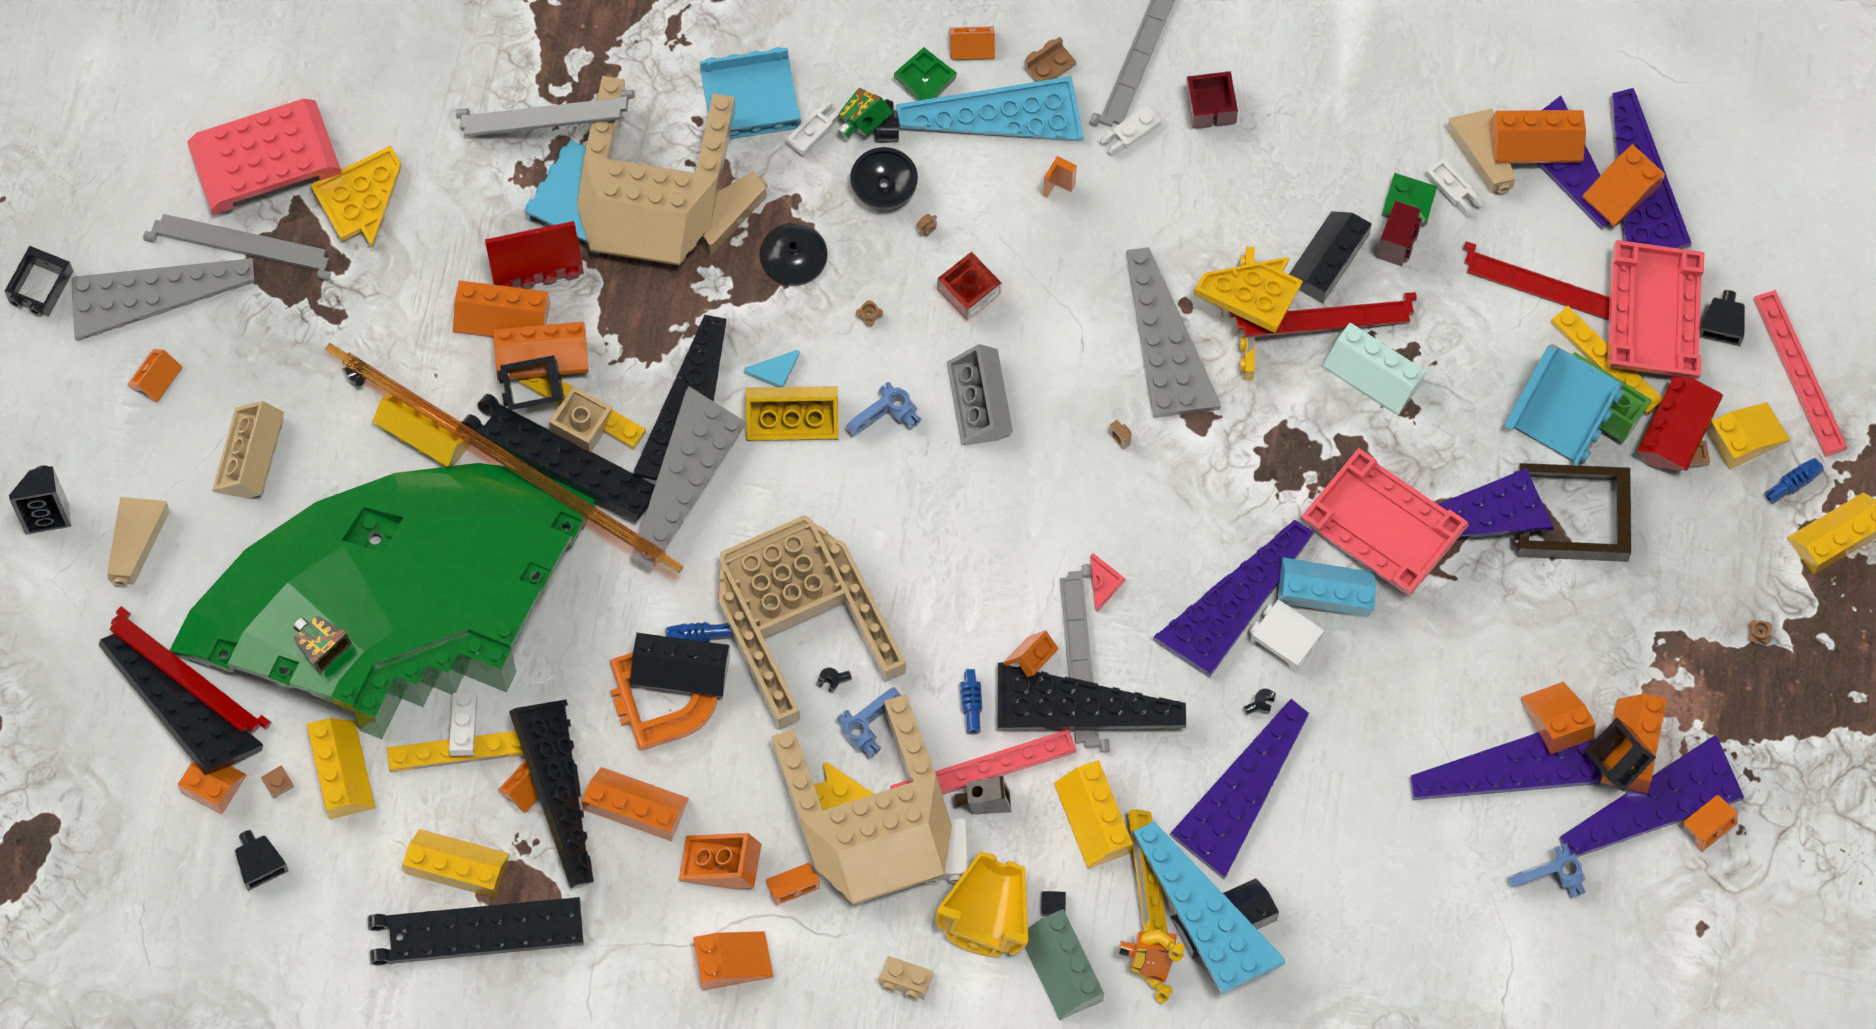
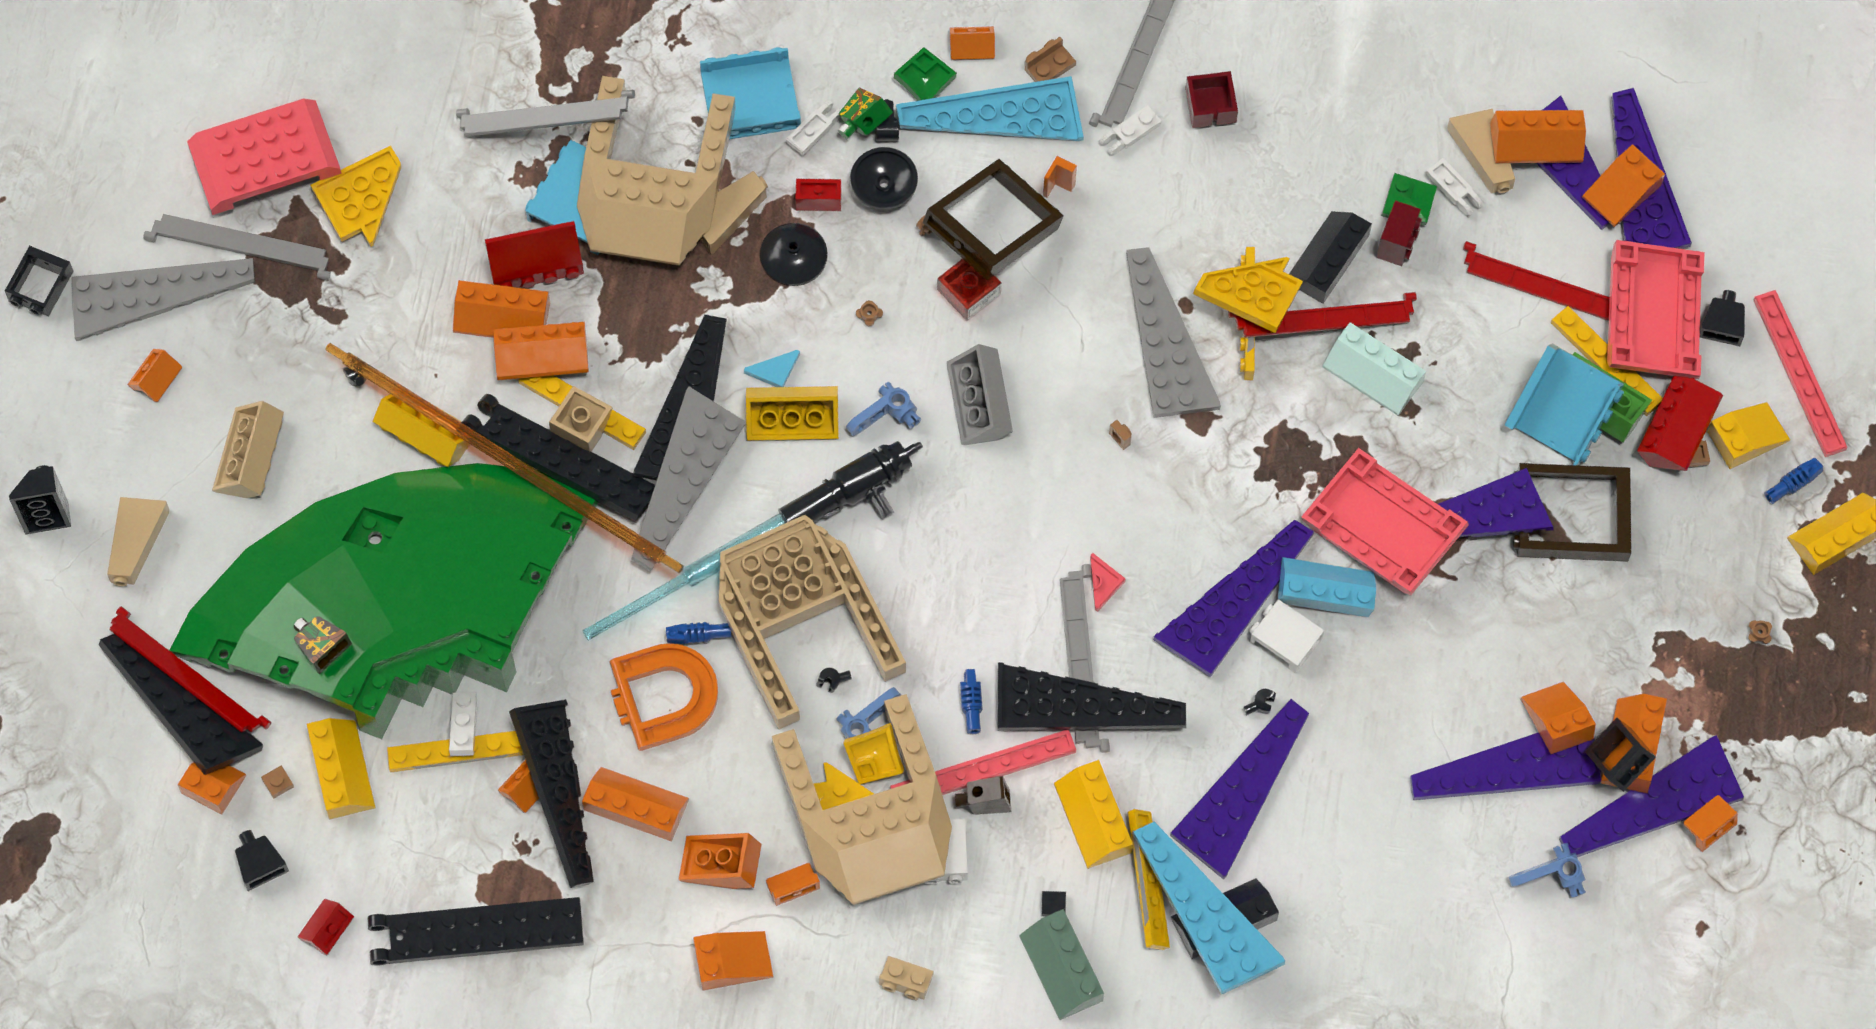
yellow slope [402,829,510,898] -> none
black window [497,355,565,411] -> none
black slope [630,632,730,698] -> none
yellow cone [935,851,1028,957] -> none
orange panel [1004,630,1059,677] -> none
torso [1118,929,1185,1003] -> none
none -> red panel [298,899,354,955]
none -> piece [582,441,923,641]
none -> red panel [796,179,842,211]
none -> yellow plate [843,723,904,784]
none -> dark brown window [922,159,1064,280]

